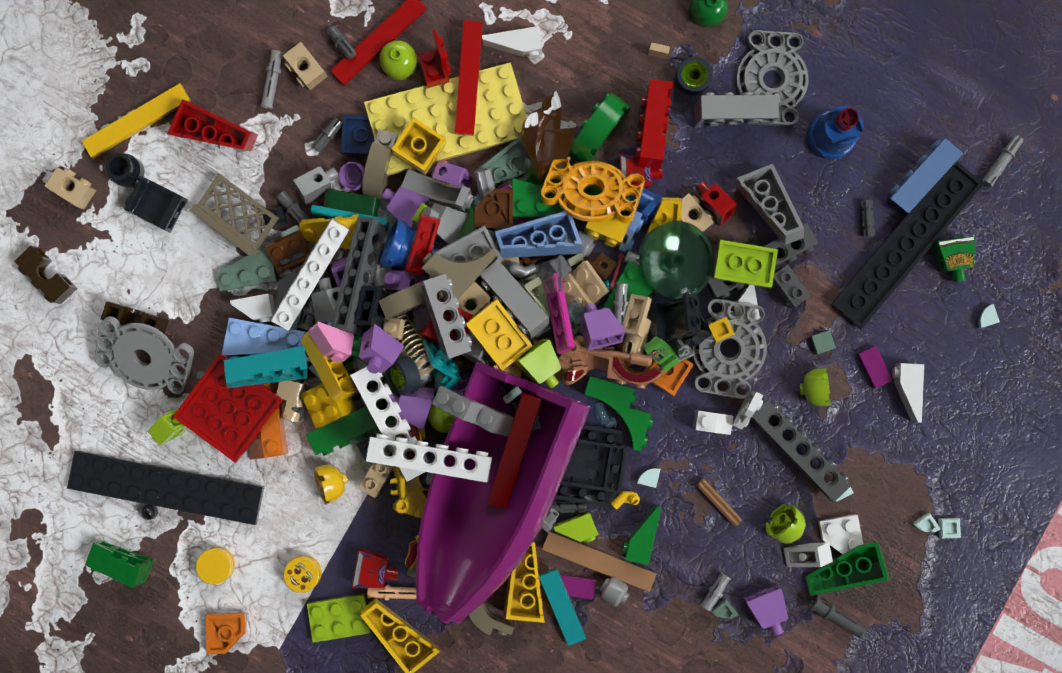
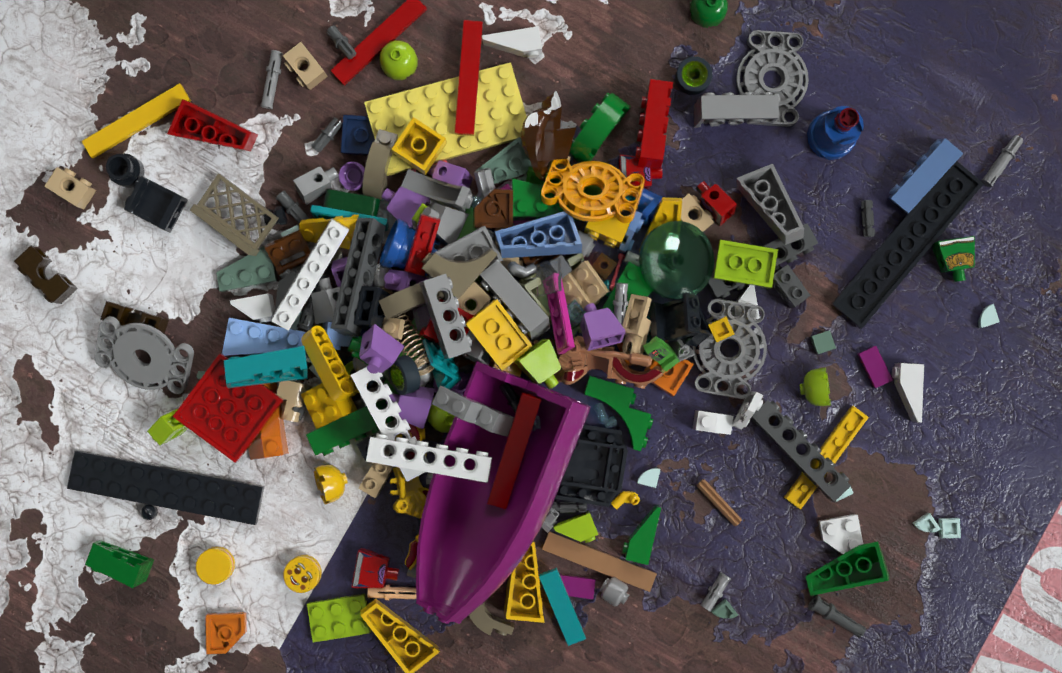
bright pink slope [309,322,354,363] -> none
red bracket [418,29,452,88] -> none
light aqua tile [503,386,522,404] -> none
tan tile [648,43,670,59] -> none
medium lavender torso [743,585,788,636] -> none
lime cylinder [766,504,806,544] -> none
white slope [784,542,833,567] -> none
none -> yellow tile [784,406,869,510]

